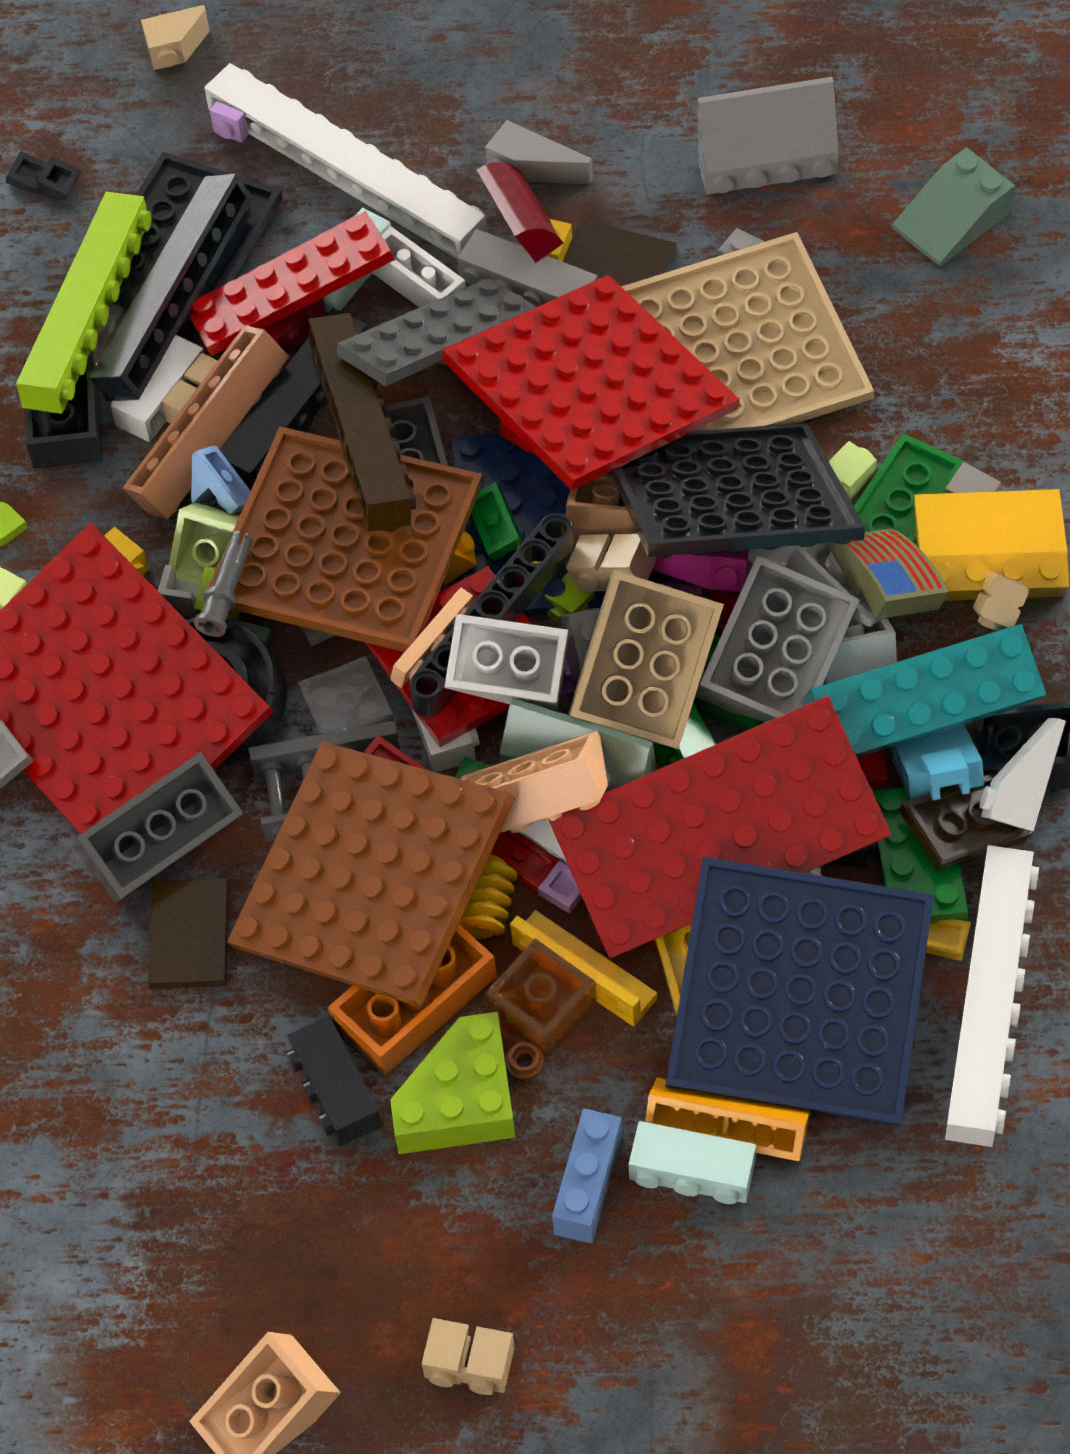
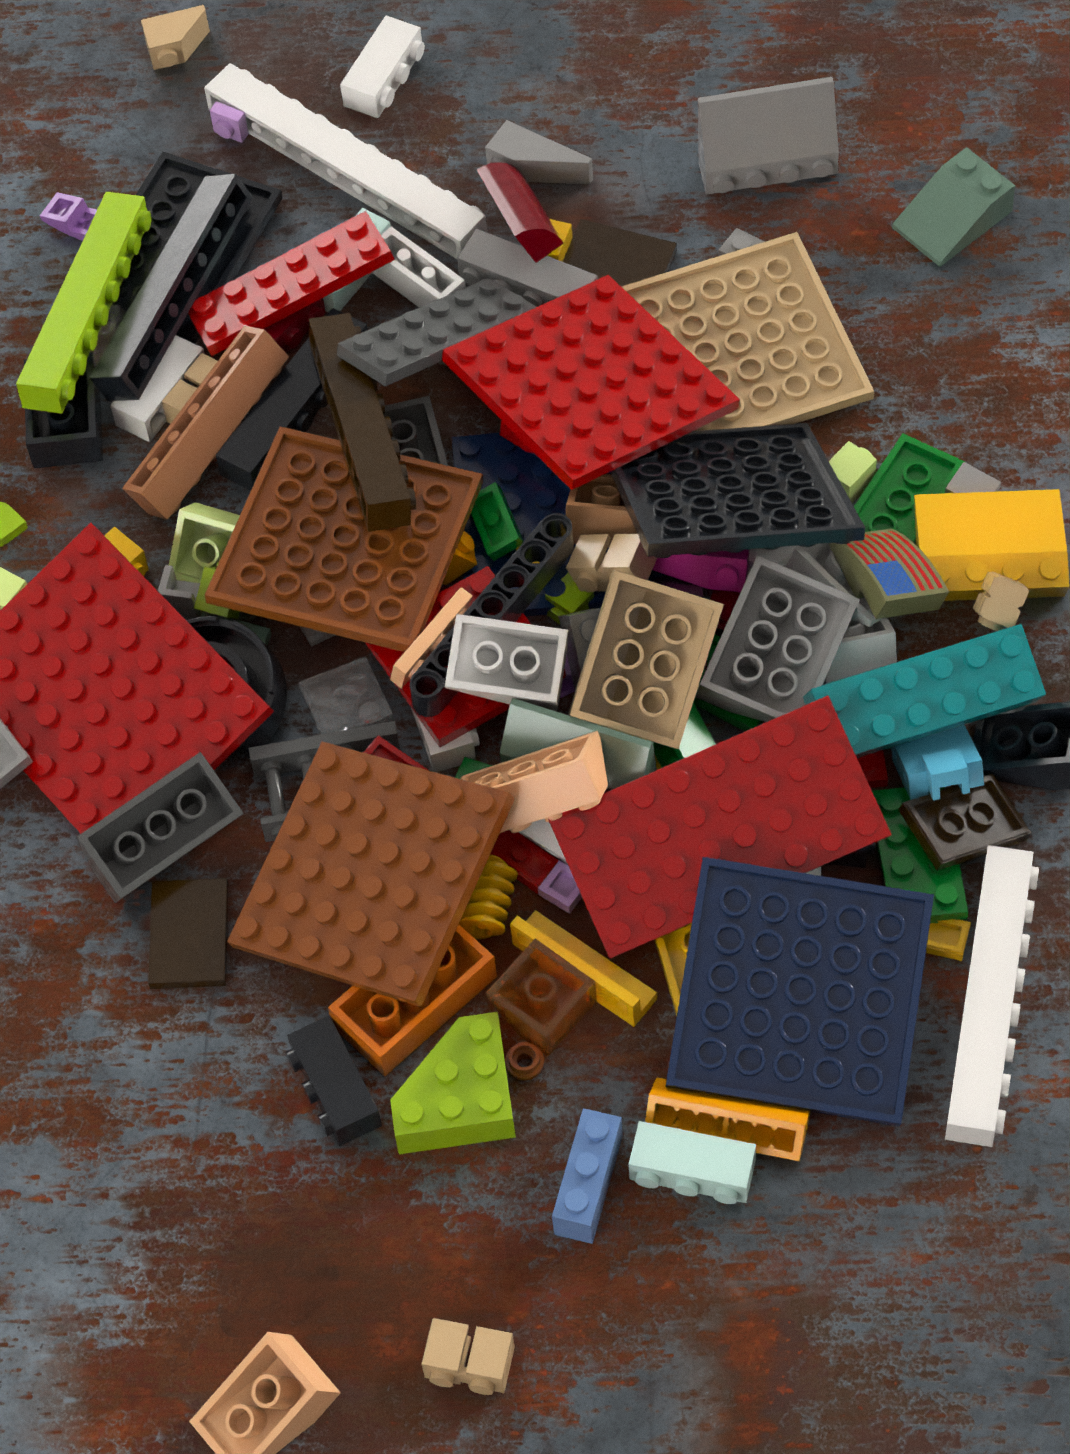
black slope [6,151,81,198] -> none
light blue slope [191,445,251,515] -> none
dark grey pin [194,531,253,637] -> none
white slope [980,718,1066,831] -> none
none -> medium lavender slope [40,192,97,241]
none -> white brick [340,16,425,118]

